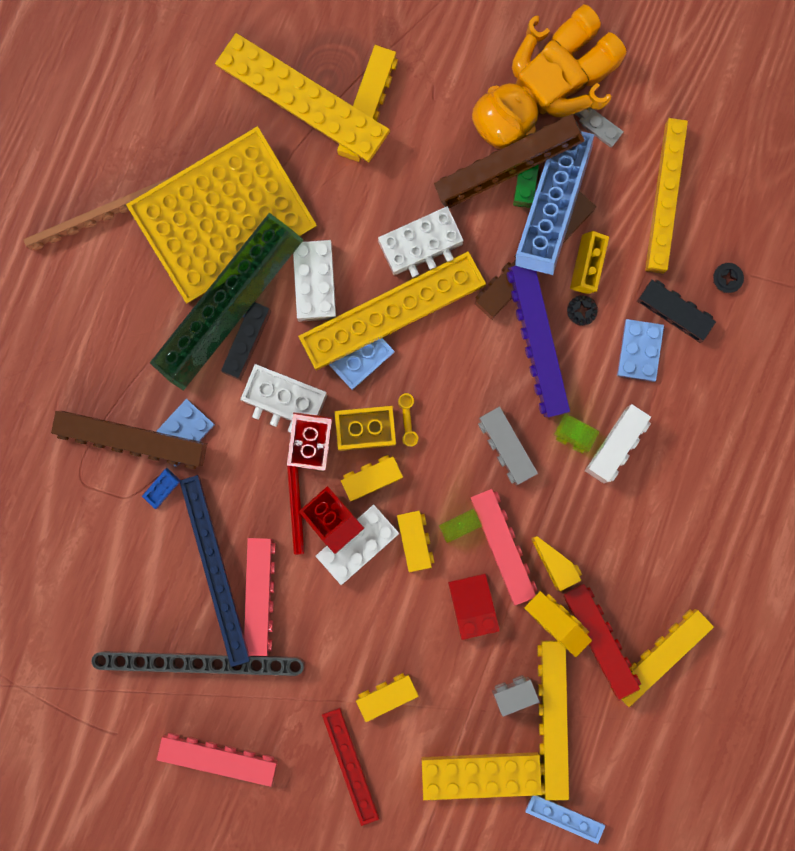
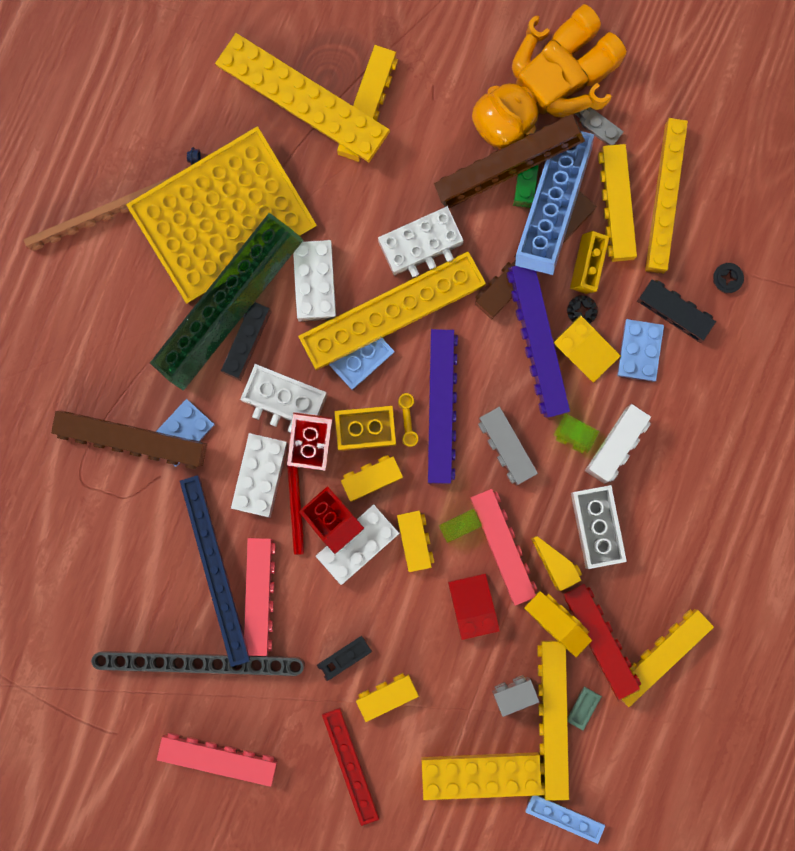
blue plate [142,468,181,509] -> none
none -> dark blue plate [187,147,201,165]
none -> white brick [231,433,288,518]
none -> black plate [316,635,372,681]
none -> dark purple brick [428,329,458,484]
none -> yellow slope [553,315,620,382]
none -> sand green tile [567,687,602,731]
none -> white brick [571,485,627,569]
none -> yellow brick [598,144,637,262]

